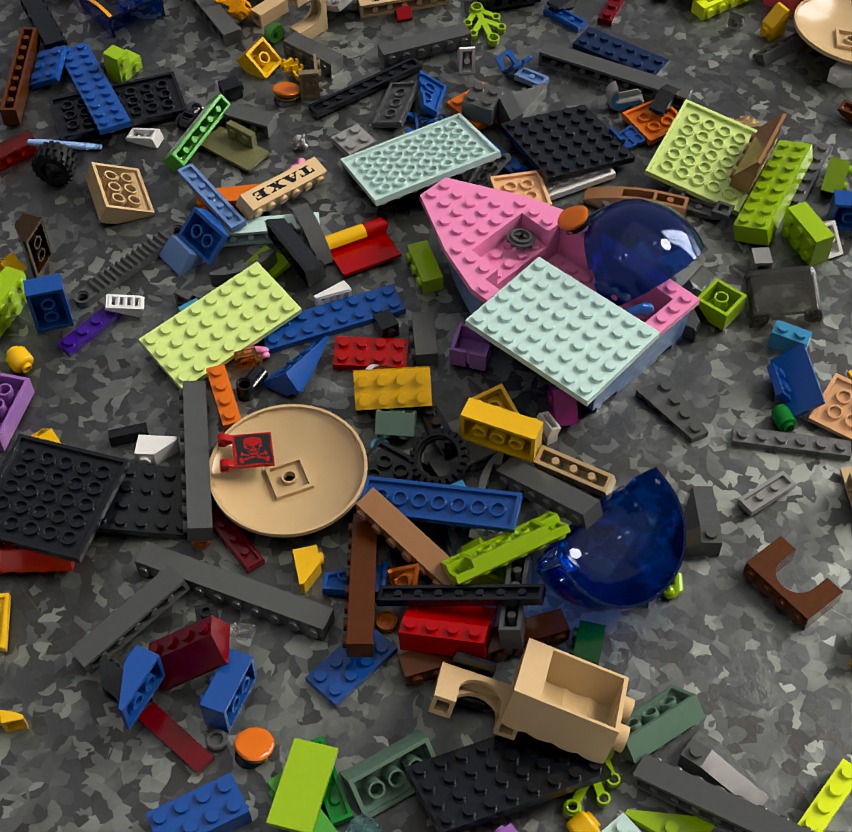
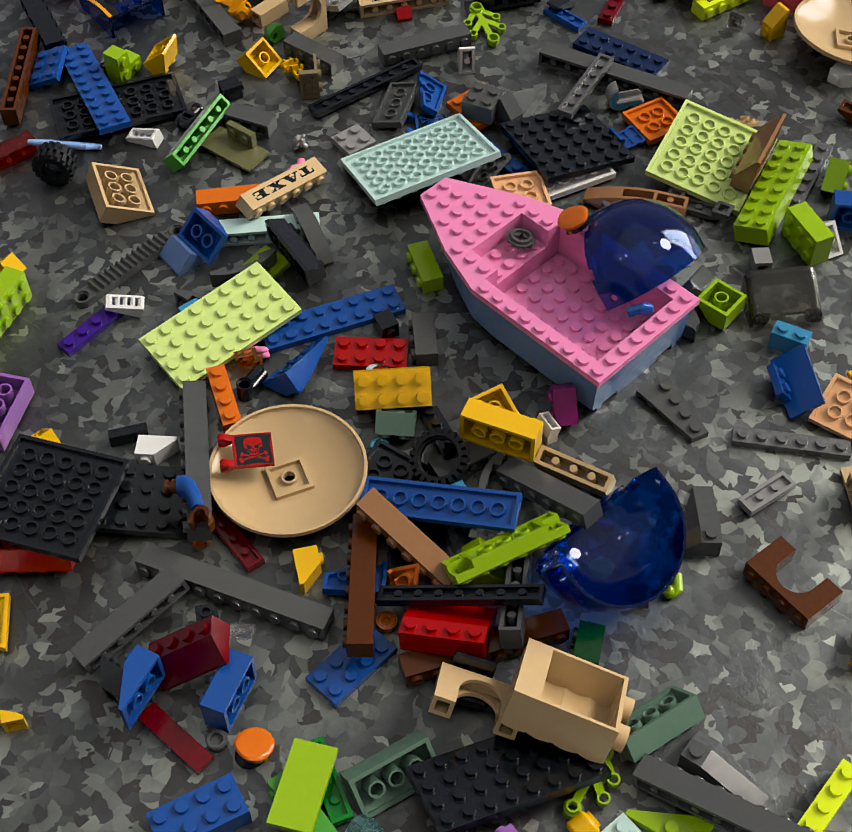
yellow head [5,346,34,373] -> none
dark brown slope [14,213,53,278] -> none
blue brick [23,273,74,333] -> none
medium blue plate [177,163,247,233] -> none
orange piece [272,81,300,108] -> none
white slope [314,280,352,307] -> none
red door [325,217,402,277] -> none
medium lavender piece [449,322,494,371] -> none
light aqua plate [465,257,660,406] -> none
blue piece [495,49,532,73] -> none
medium blue plate [514,66,549,86] -> none
black slope [649,84,681,116] -> none
dark grey slope [752,32,808,66] -> none
green brick [771,404,797,433] -> none
none -> yellow slope [143,33,178,76]
none -> piece [164,475,215,532]
none -> flat silver plate [557,53,614,119]

